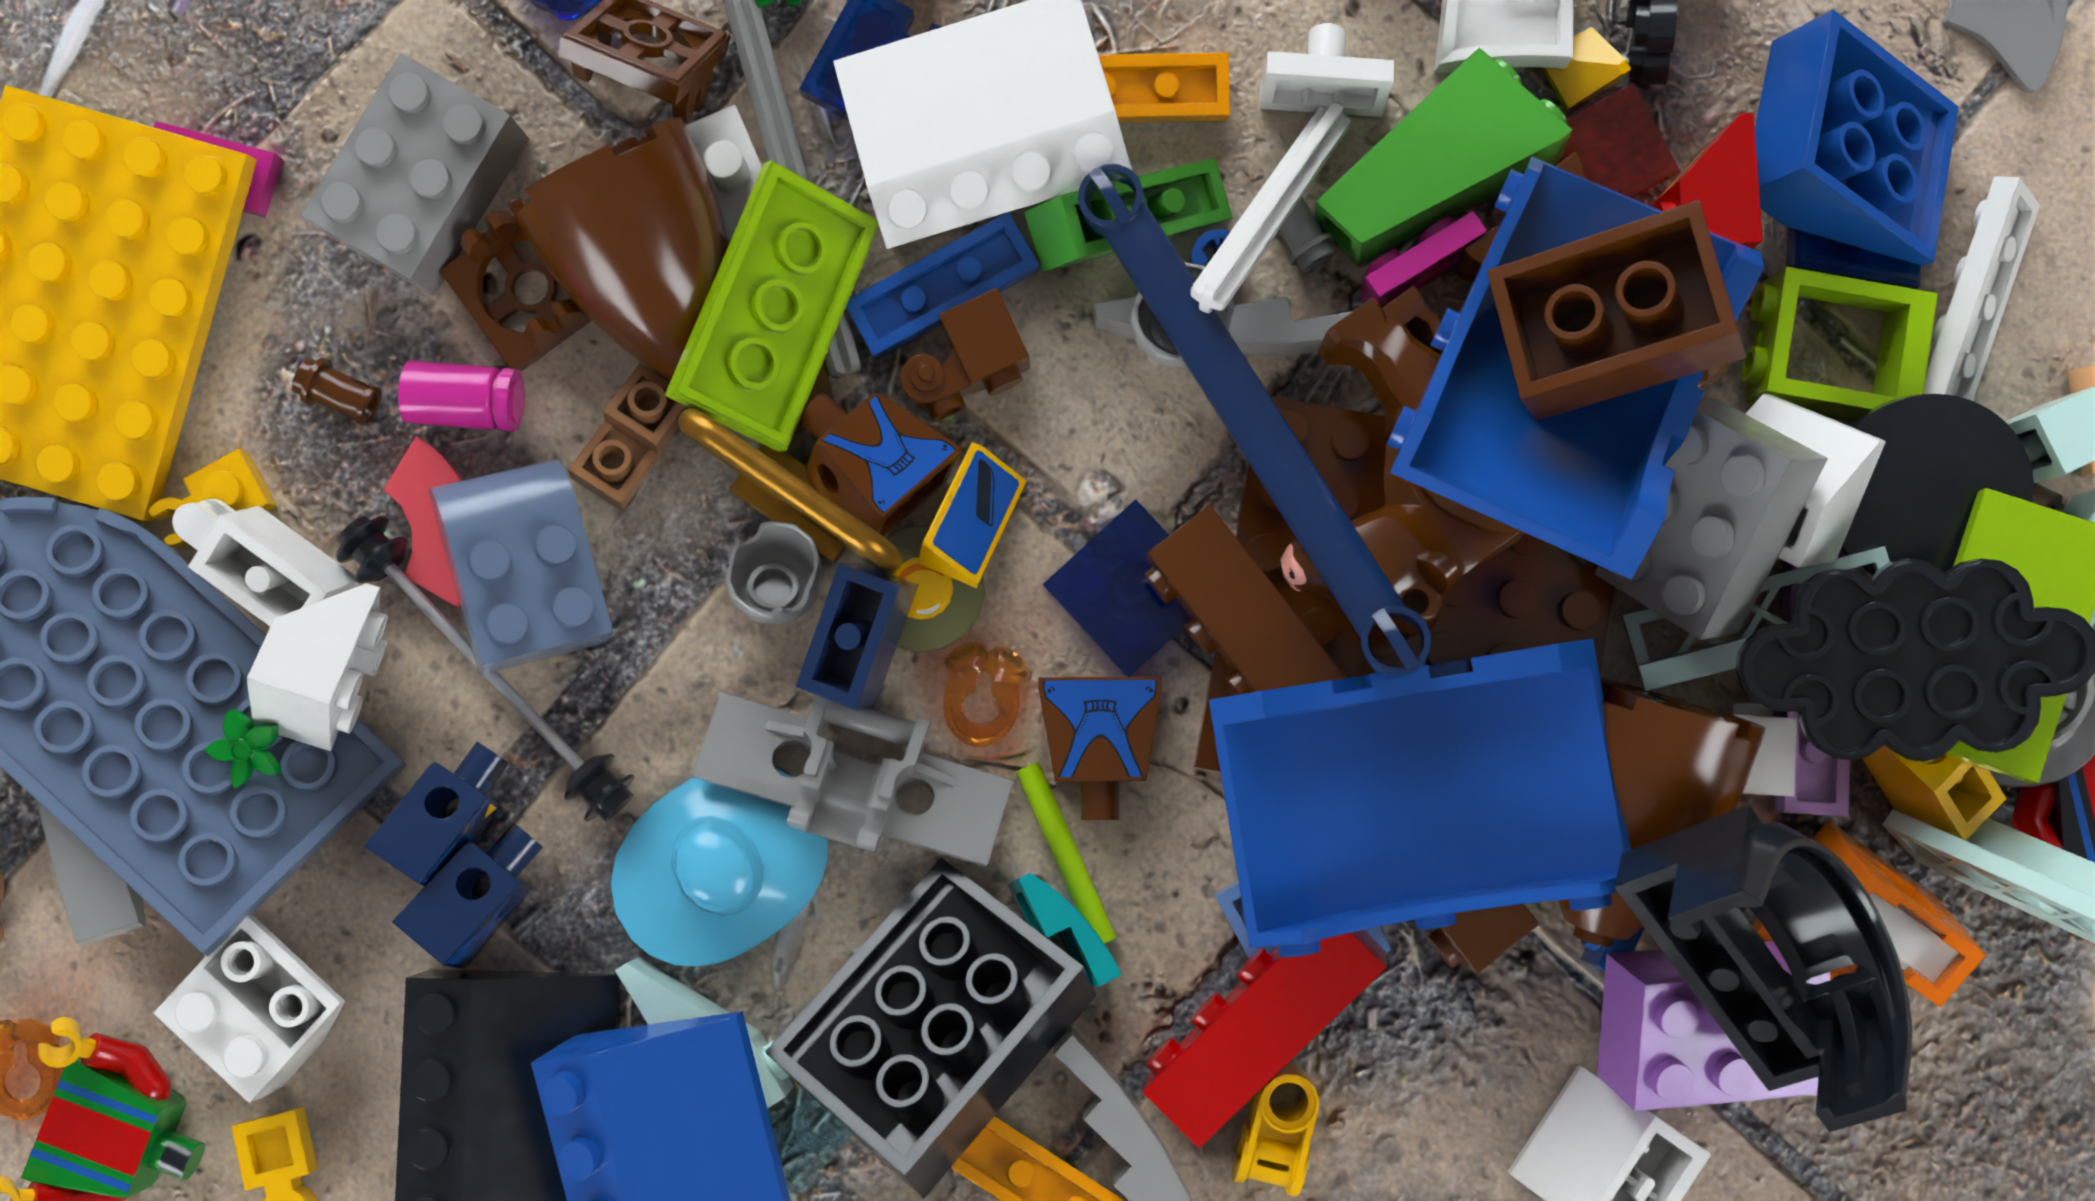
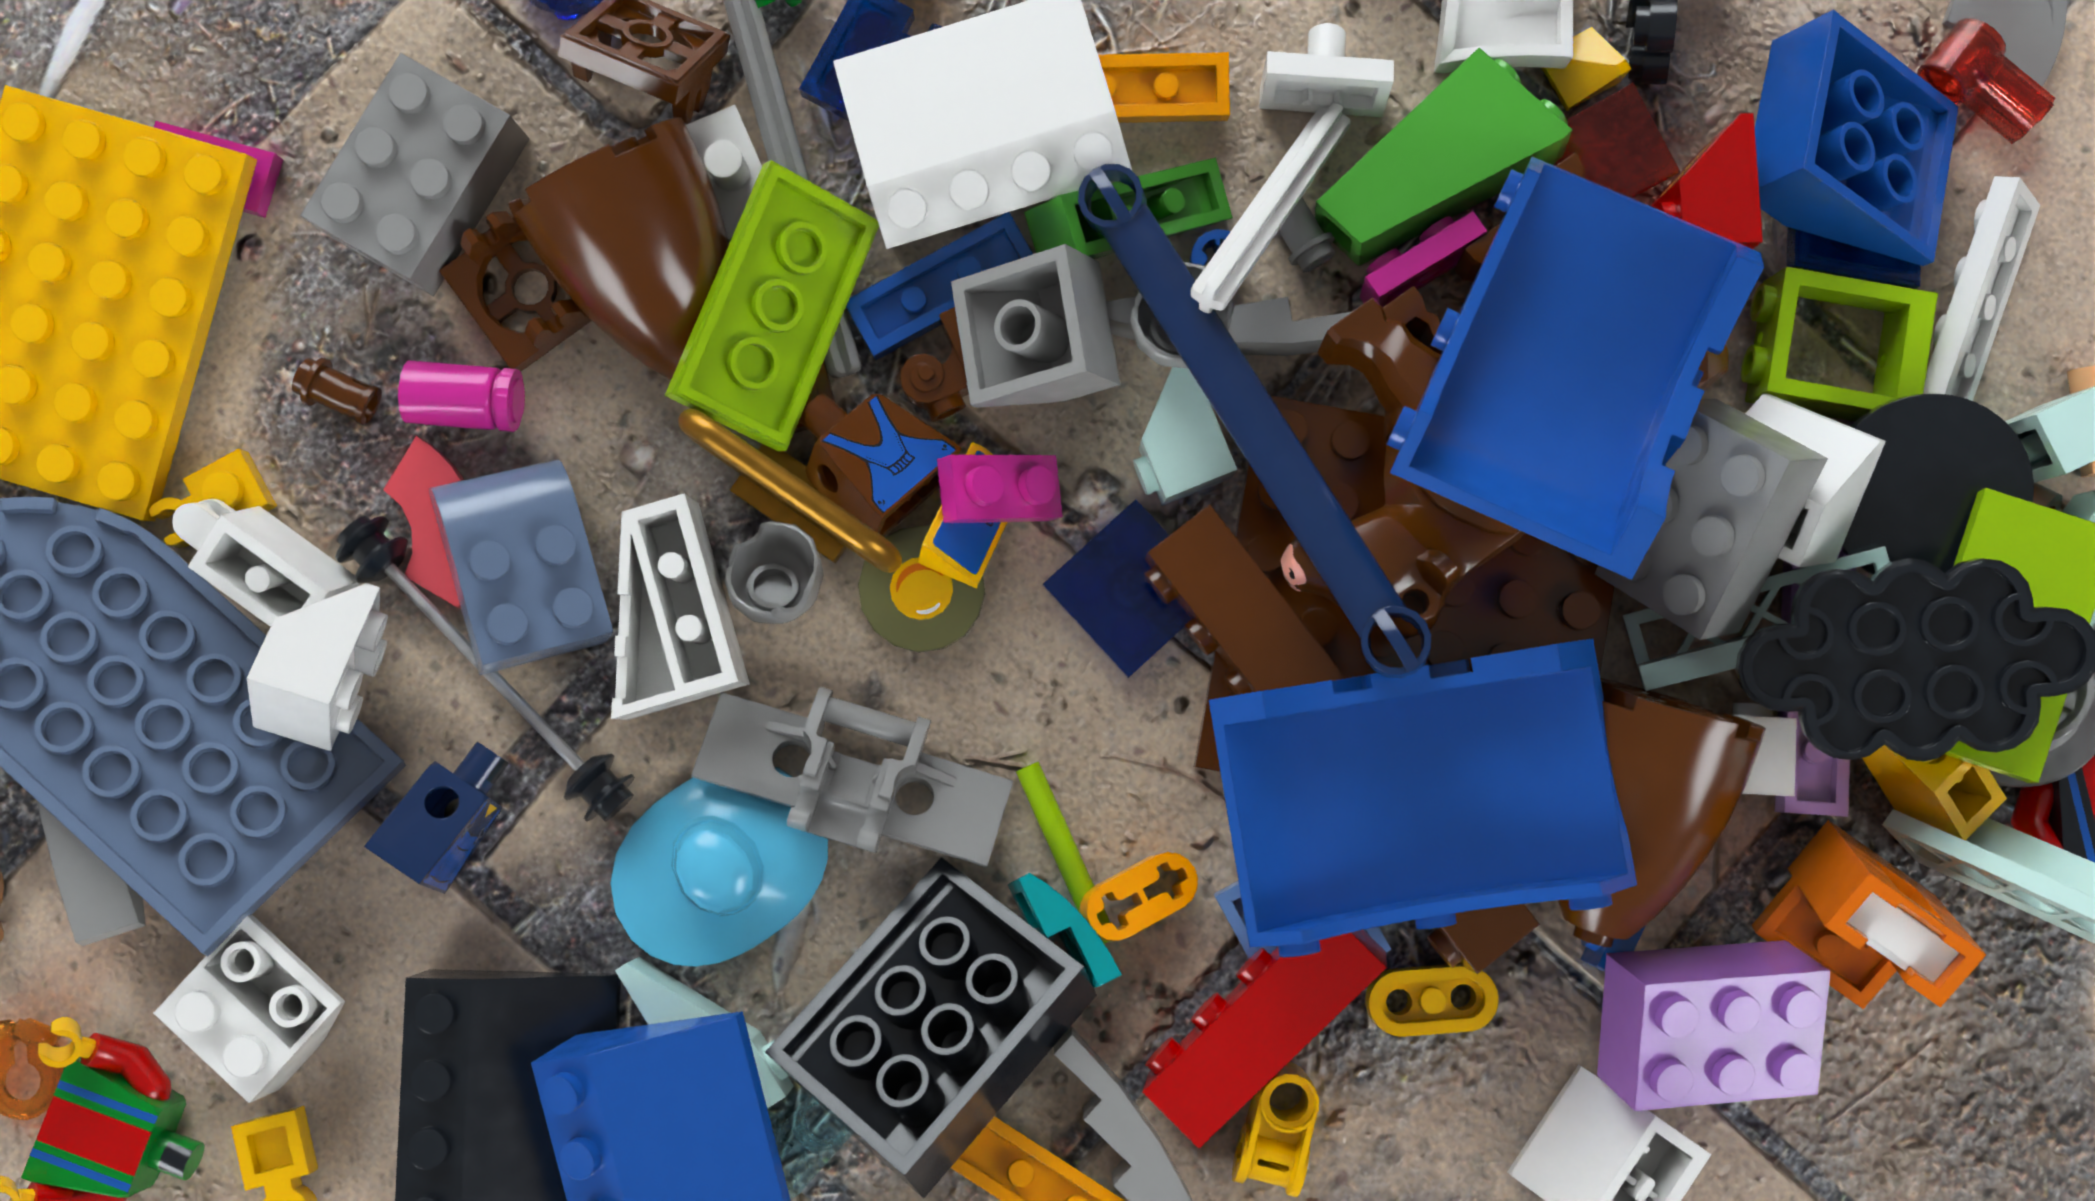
green plant [204,709,282,789] -> none
dark blue torso [392,822,543,969] -> none
medium nougat slope [568,363,689,511] -> none
dark blue brick [796,562,919,710] -> none
clear orange piece [943,642,1028,747] -> none
torso [1038,677,1162,820] -> none
reddish brown brick [1487,200,1746,421] -> none
black piece [1615,804,1912,1132] -> none
none -> white wedge [611,493,750,720]
none -> dark pink plate [937,455,1063,523]
none -> light grey slope [951,244,1120,408]
none -> light orange beam [1079,852,1198,941]
none -> light aqua slope [1133,367,1237,506]
none -> yellow plate [1365,963,1499,1037]
none -> clear red piece [1917,18,2056,144]

